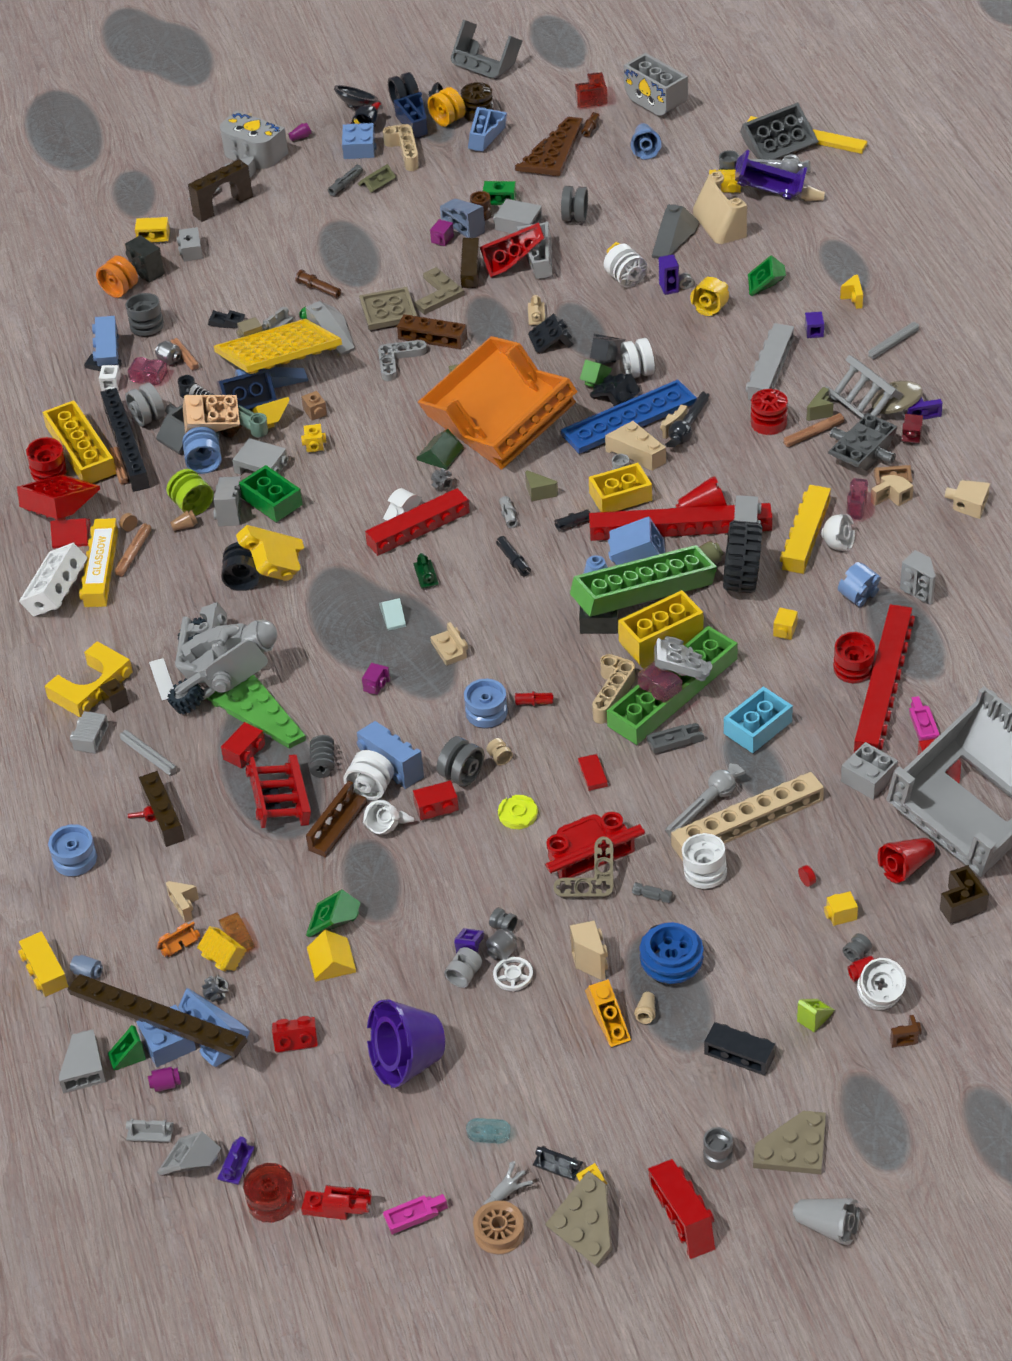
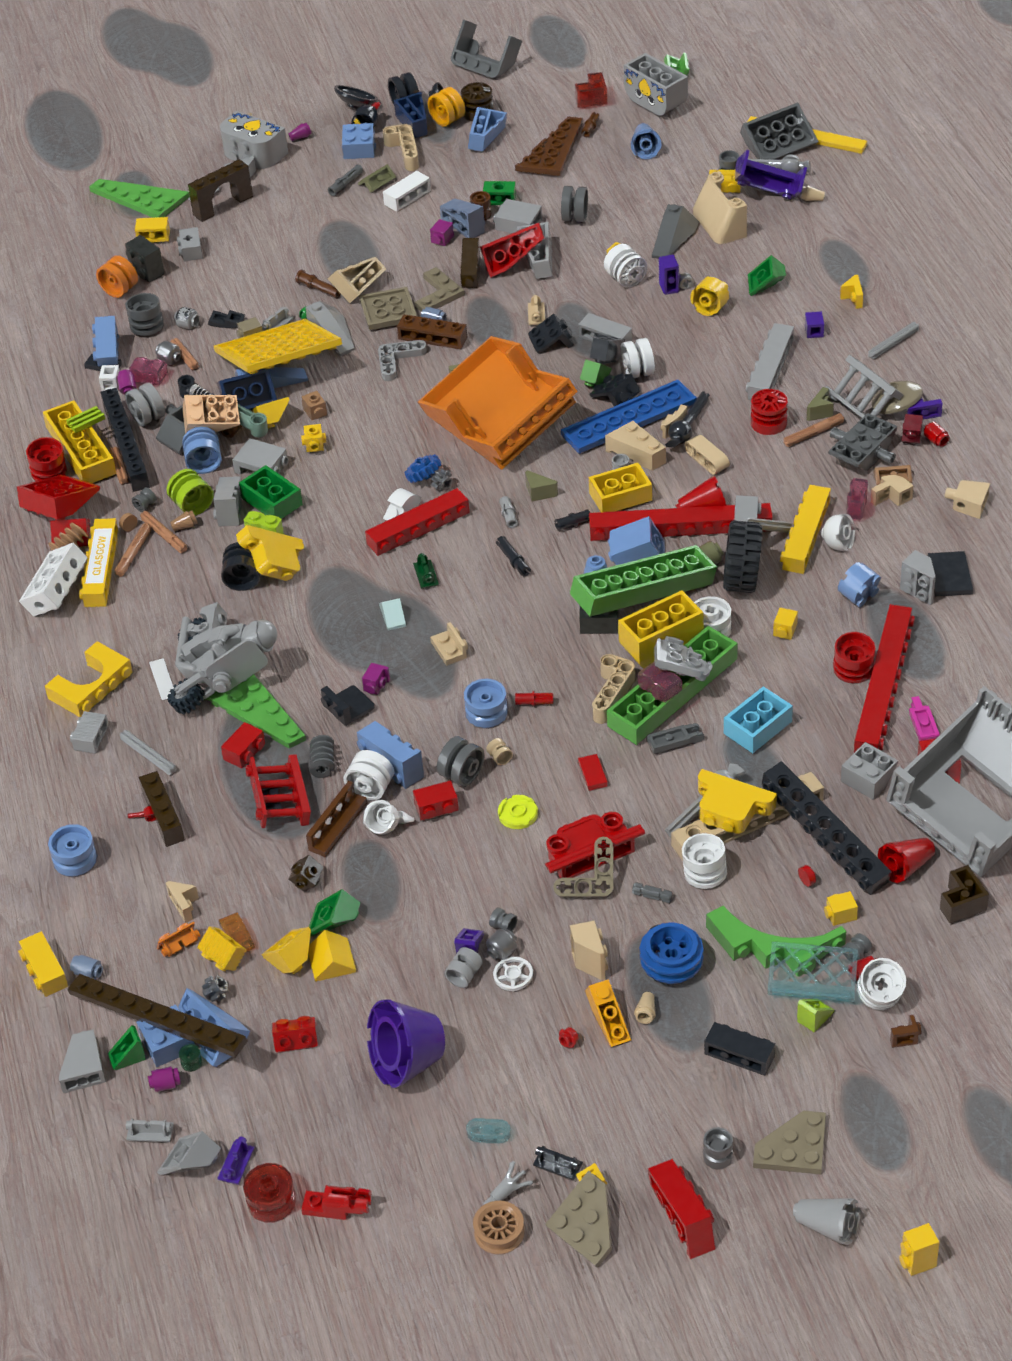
dark brown brick [99,678,129,713] -> none
dark pink hinge [383,1194,448,1235] -> none
dark green slope [417,429,464,470] -> none
none -> medium nougat piece [48,523,89,551]
none -> lime tile [66,406,106,433]
none -> bright green wing [89,179,190,218]
none -> magenta brick [117,369,137,395]
none -> dark grey wheel [132,488,157,512]
none -> nougat axle [140,511,188,553]
none -> light grey head [174,307,200,330]
none -> clear green wheel [179,1044,202,1072]
none -> lime brick [244,511,284,534]
none -> yellow slope [261,927,311,974]
none -> dark brown brick [288,855,324,891]
none -> black bracket [321,685,375,726]
none -> tan wedge [328,257,386,303]
none -> white brick [383,171,431,212]
none -> blue gear [404,454,442,483]
none -> sand blue brick [421,307,447,321]
none -> red plate [559,1027,579,1048]
none -> light grey brick [578,313,632,342]
none -> bright green bracket [664,52,690,76]
none -> tan beam [684,435,730,475]
none -> white wheel [694,596,731,637]
none -> yellow brick [698,769,777,834]
none -> bright green arch [706,905,846,977]
none -> light grey axle [743,518,792,533]
none -> black brick [762,761,891,895]
none -> clear light blue fence [767,942,858,1002]
none -> yellow brick [899,1223,940,1276]
none -> red brick [924,422,950,447]
none -> black tile [928,551,973,597]

